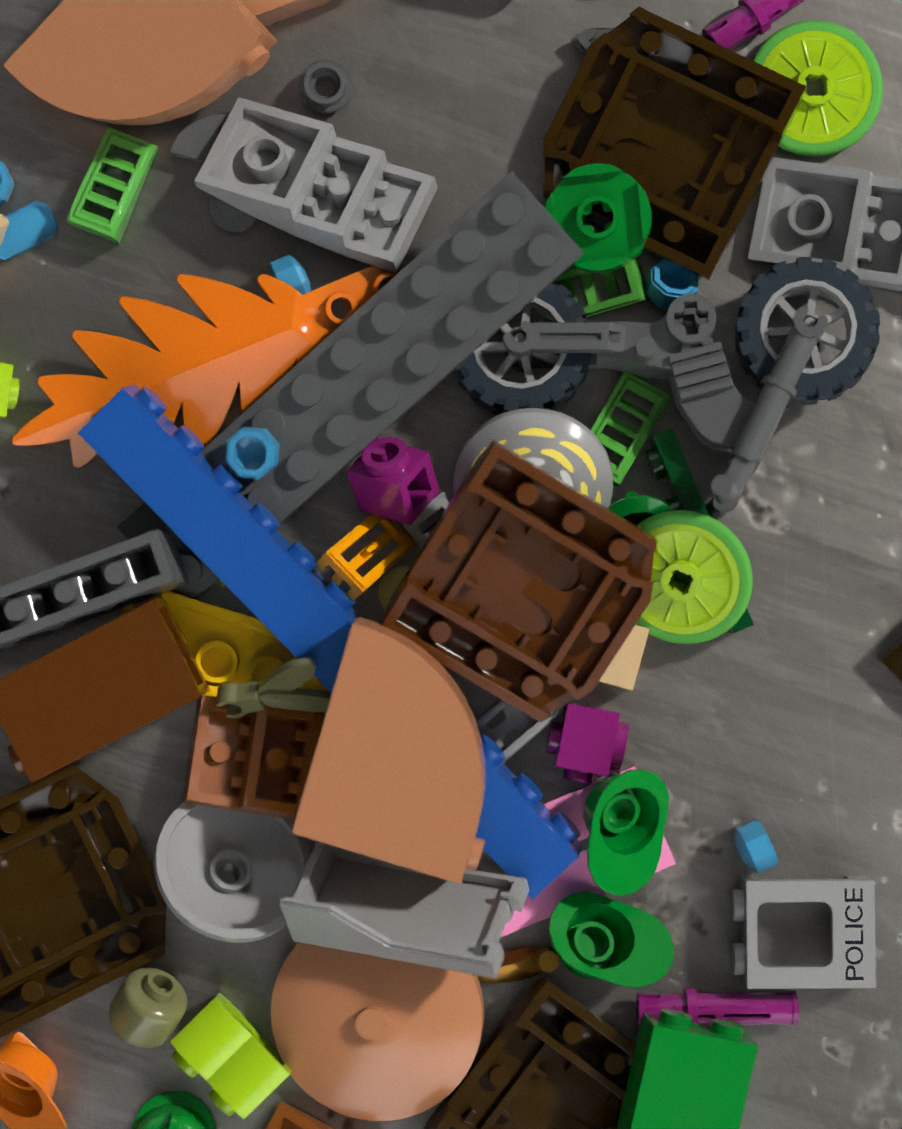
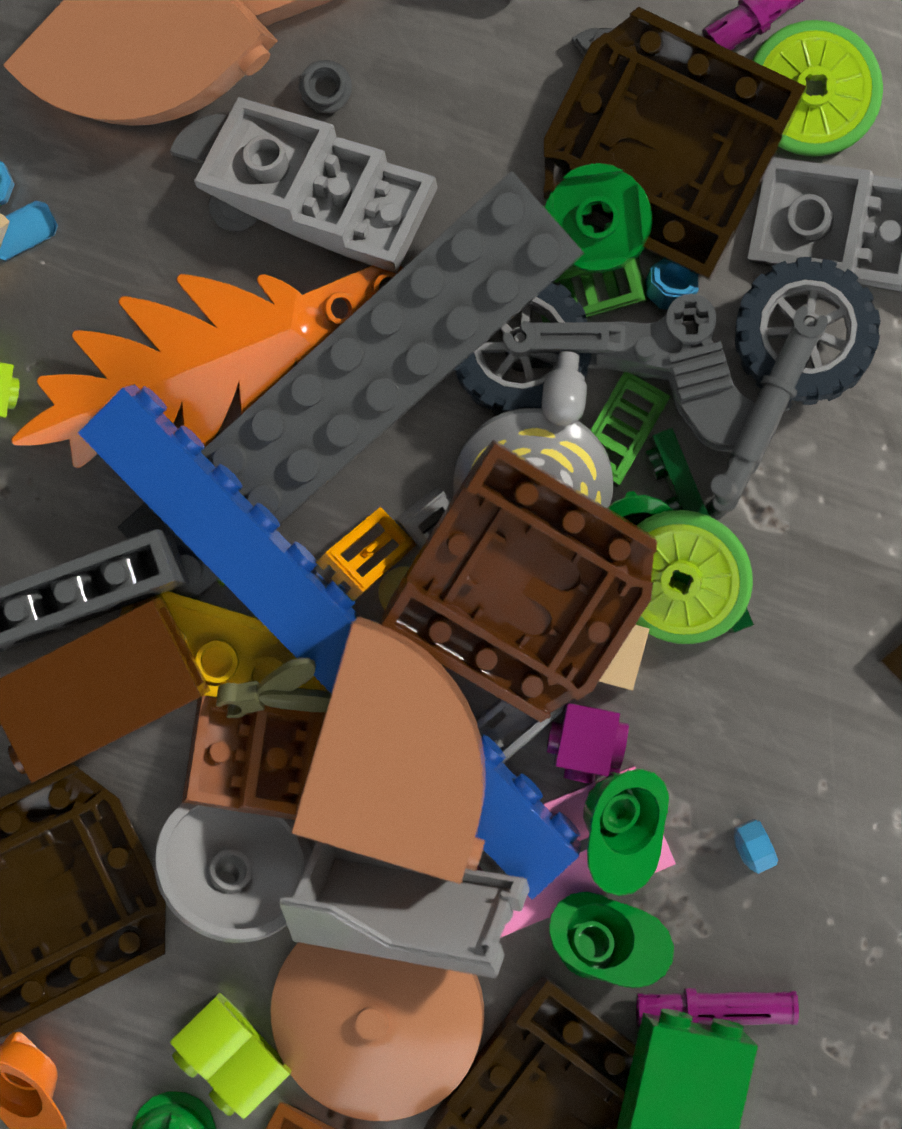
bright green slope [66,127,158,244] -> none
olive head [109,968,187,1048] -> none
dark azure tile [225,427,280,479] -> none
dark azure tile [269,254,311,294] -> none
magenta brick [347,437,440,525] -> none
pearl gold bar [477,946,559,983] -> none
light grey window [731,876,876,989] -> none
none -> light grey cylinder [542,351,587,426]

